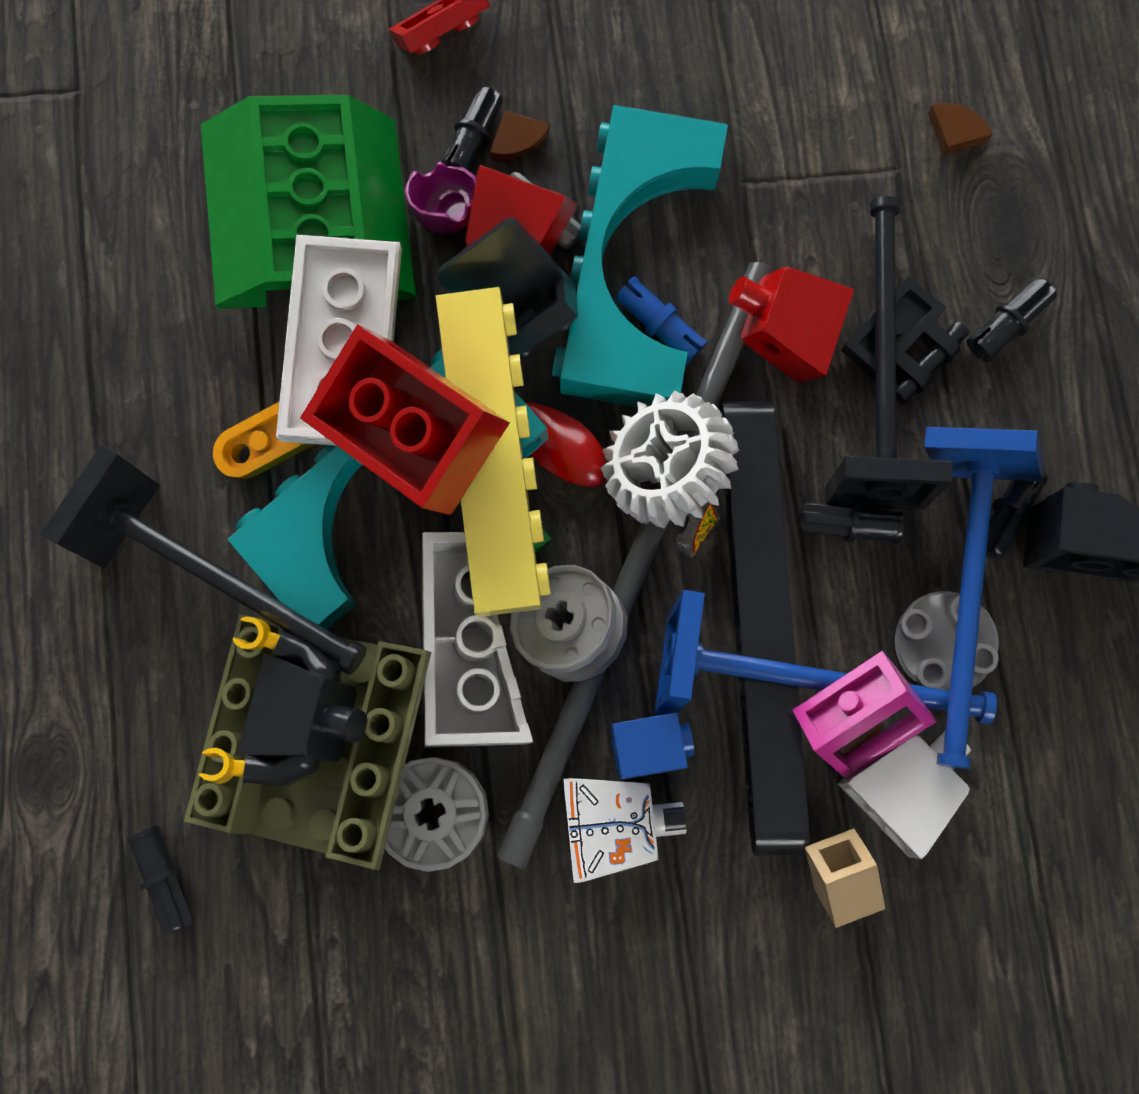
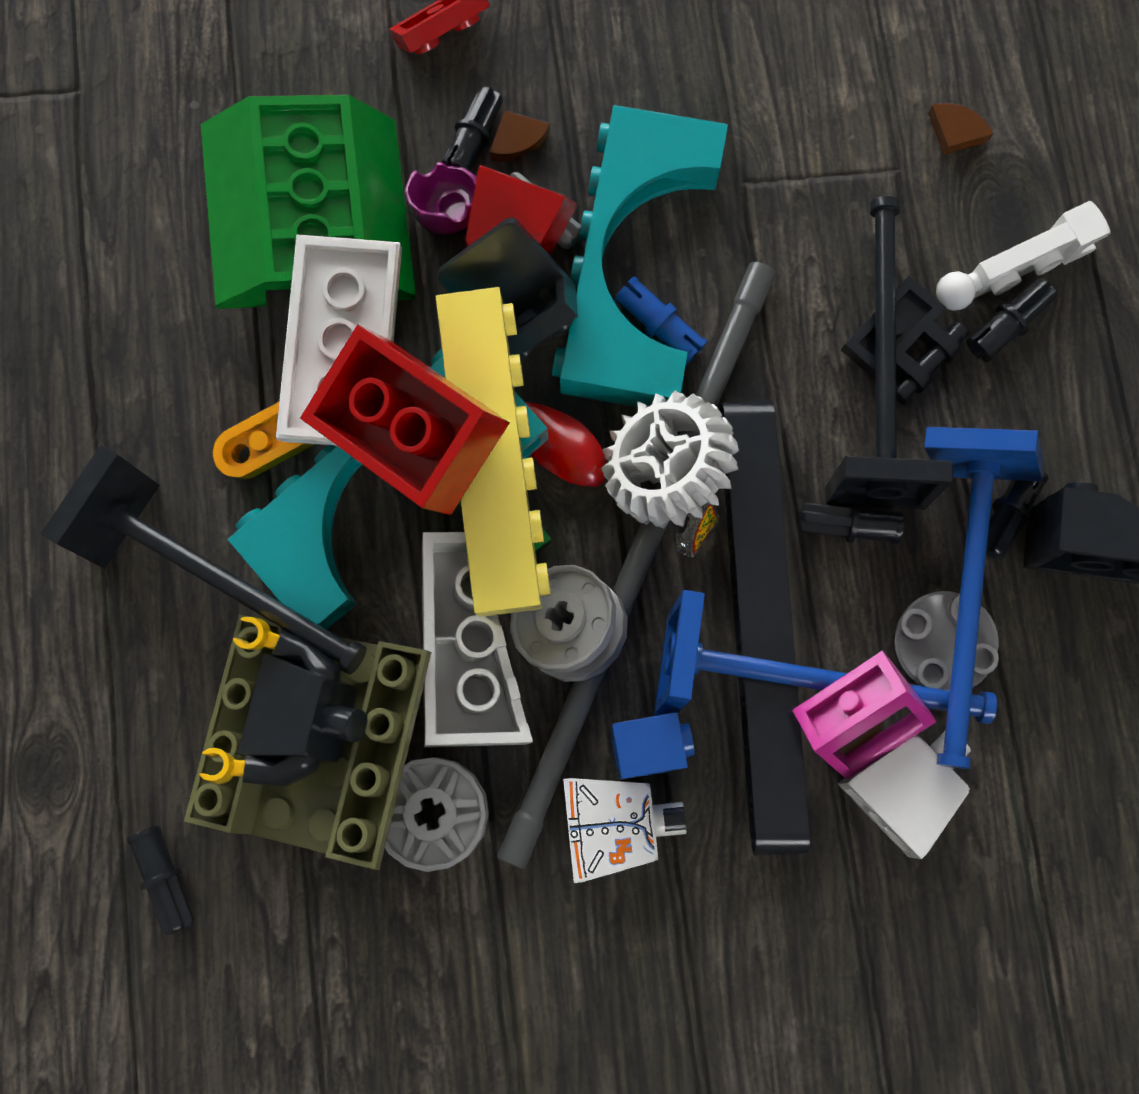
red torso [729,267,854,383] -> none
tan brick [805,828,886,928] -> none
none -> white plate [936,201,1111,311]

